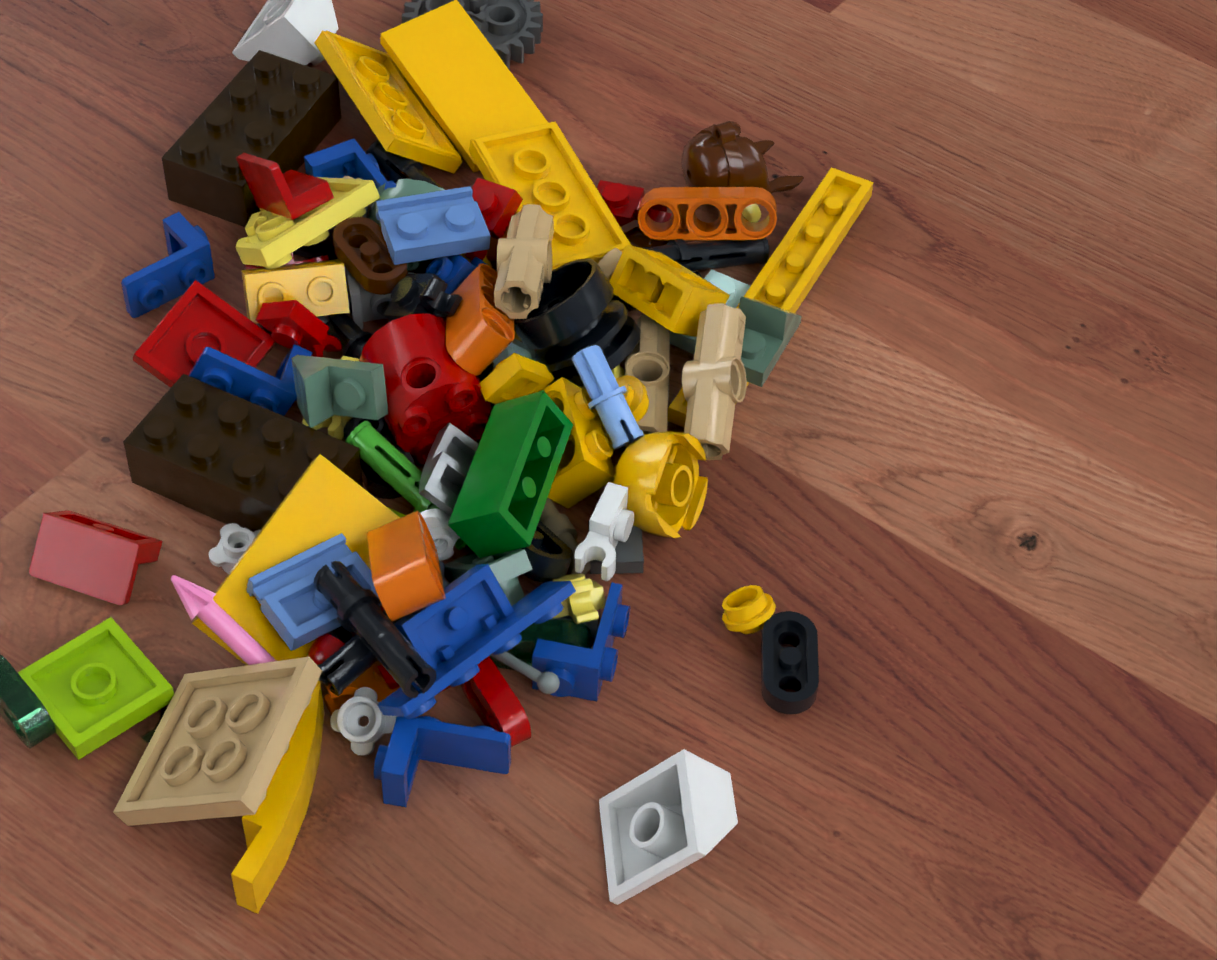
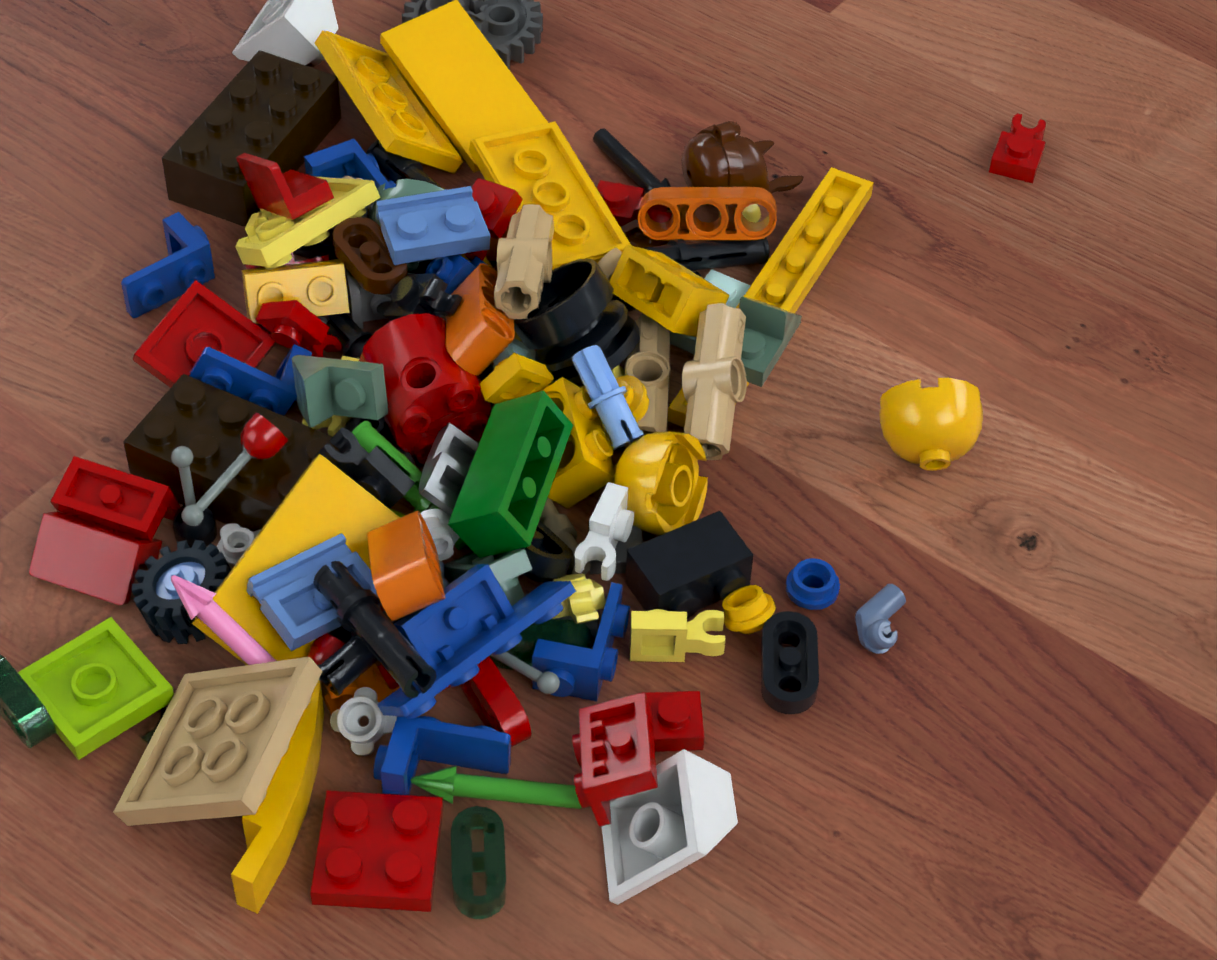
none -> red panel [50,456,180,541]
none -> black wheel [132,540,231,644]
none -> hinge [171,446,217,548]
none -> hinge [182,413,288,526]
none -> red plate [310,790,443,912]
none -> black plate [315,427,415,509]
none -> bright green piece [410,765,582,809]
none -> clear green beam [451,806,506,919]
none -> red bracket [572,692,658,827]
none -> black piece [593,128,671,210]
none -> red plate [609,691,705,752]
none -> black brick [625,511,753,619]
none -> light yellow plate [630,609,725,662]
none -> blue plate [786,558,840,610]
none -> sand blue arm [855,584,906,654]
none -> yellow cylinder [879,378,983,471]
none -> red plate [989,113,1046,183]

